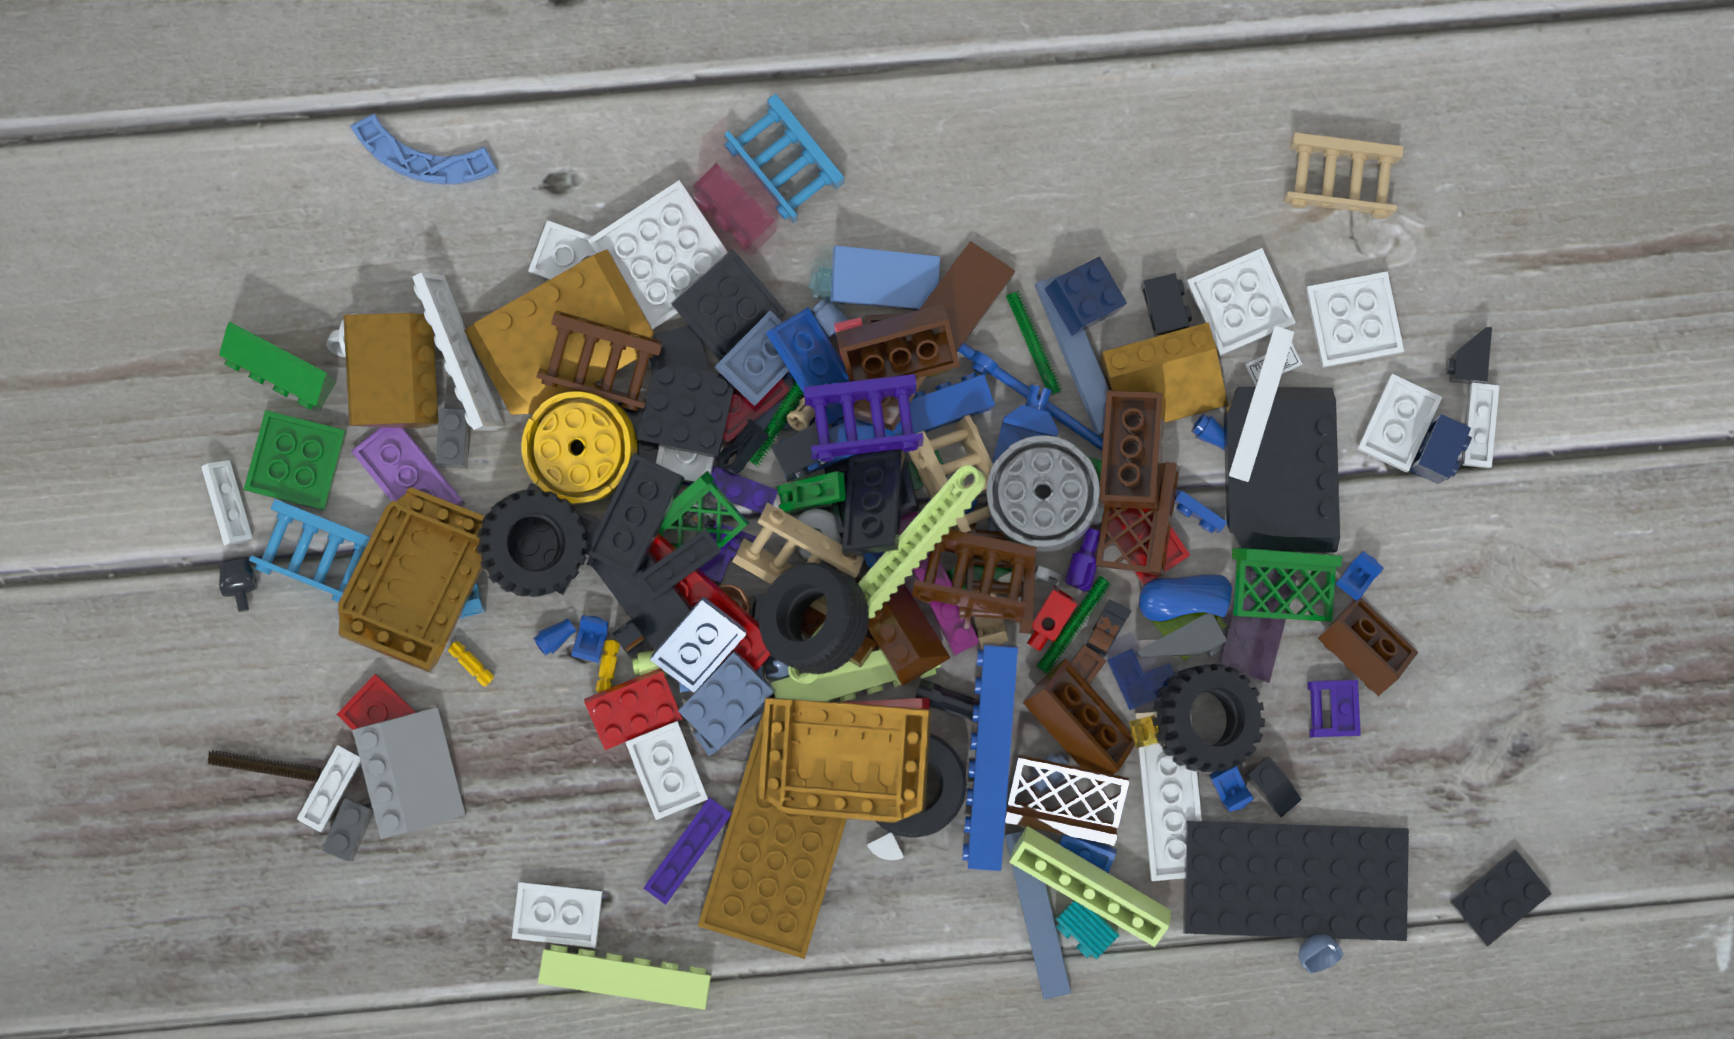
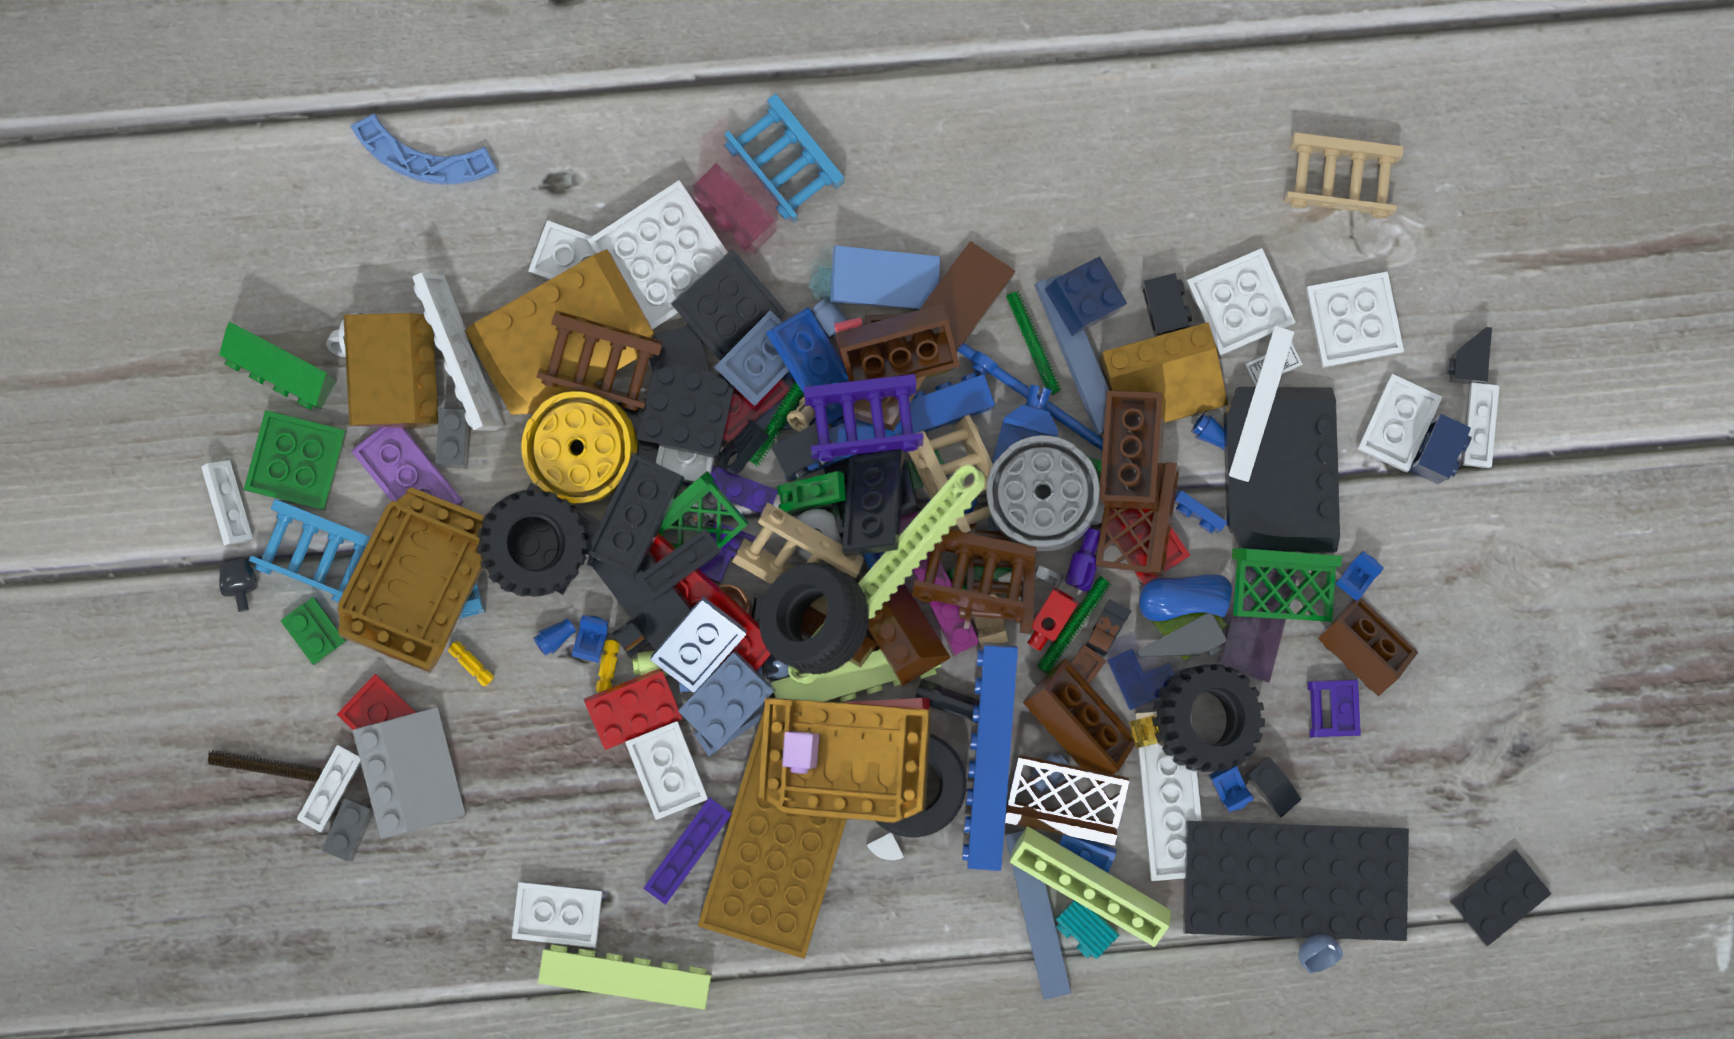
none -> green plate [280,597,347,666]
none -> lavender brick [782,731,819,773]

